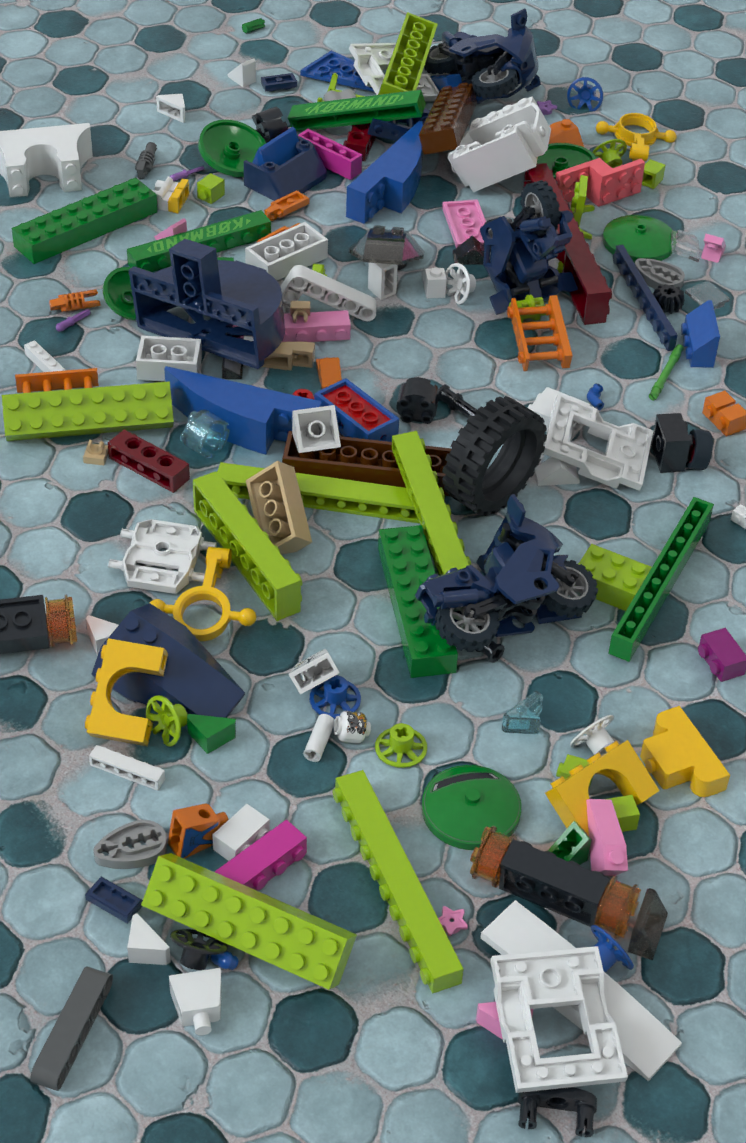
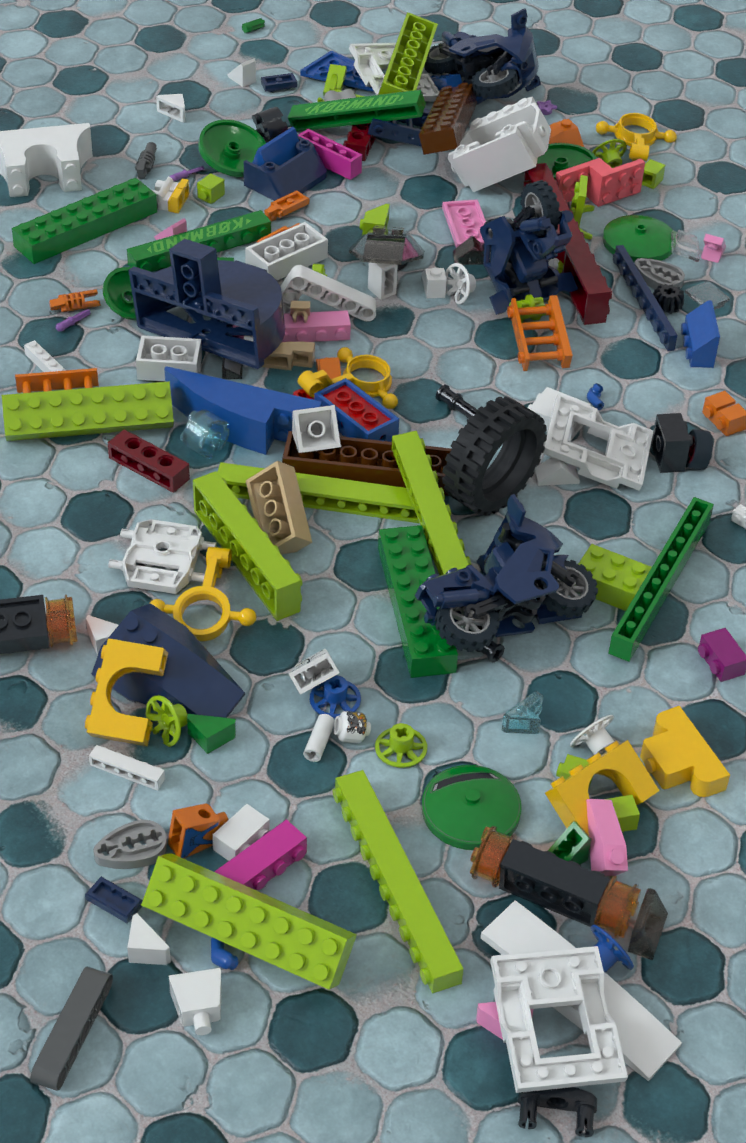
tan tile [83,440,108,466] -> none
black wheel [170,929,228,970] -> none
blue slope [346,121,423,224] -> none
black brick [396,377,440,424] -> none
bright pink plate [438,906,468,936] -> none
blue wheel [567,77,603,111] -> none
bright green piece [649,344,684,400] -> none
none -> yellow piece [298,347,398,409]
none -> lime tile [323,64,347,95]
none -> lime slope [359,204,390,240]

